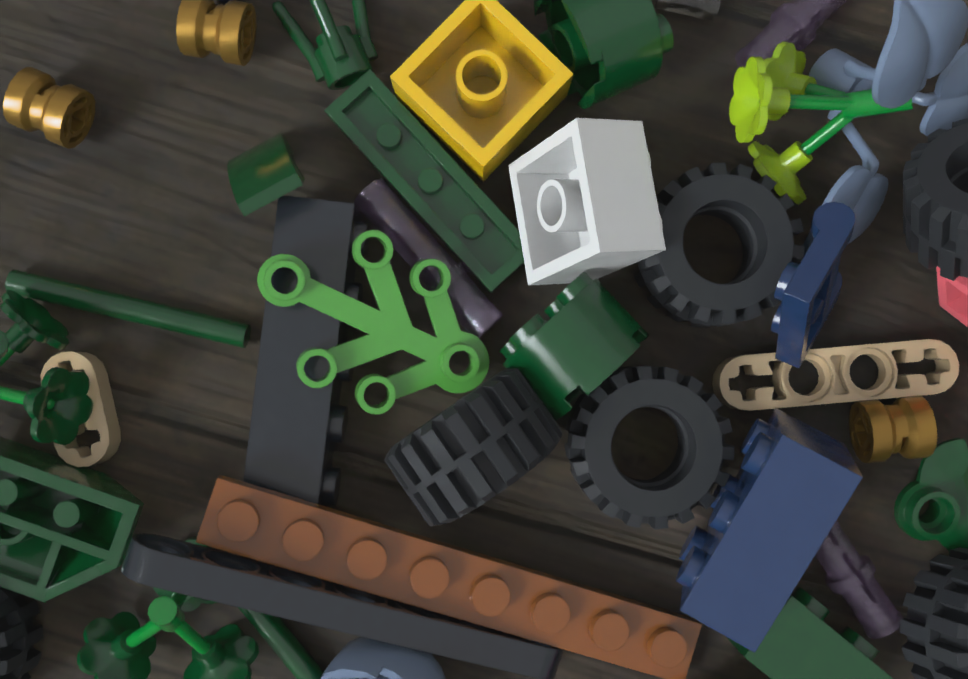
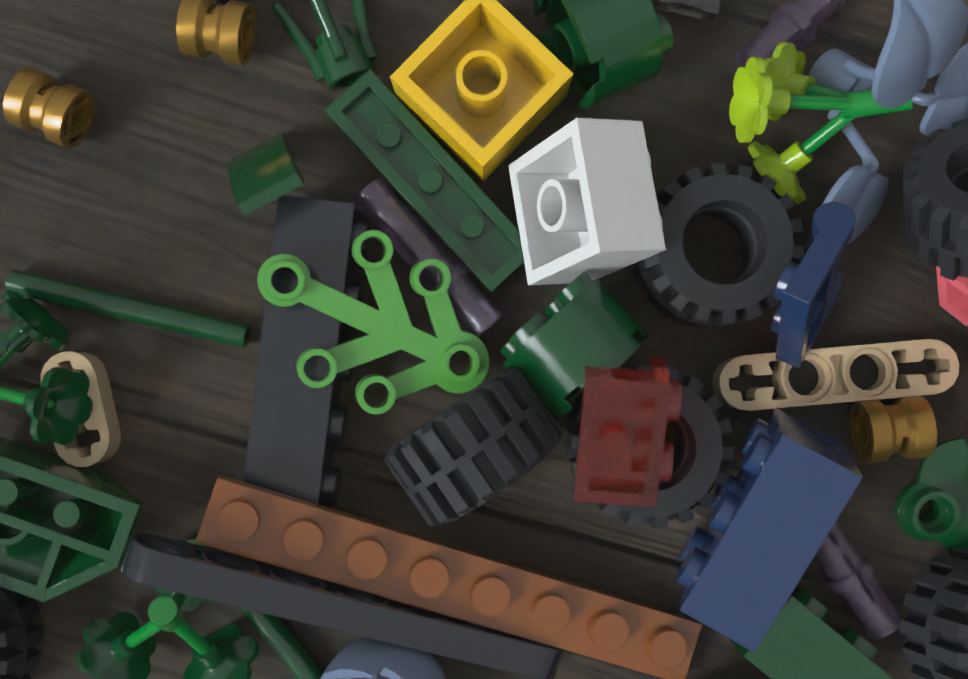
none -> clear red bracket [574,357,682,507]

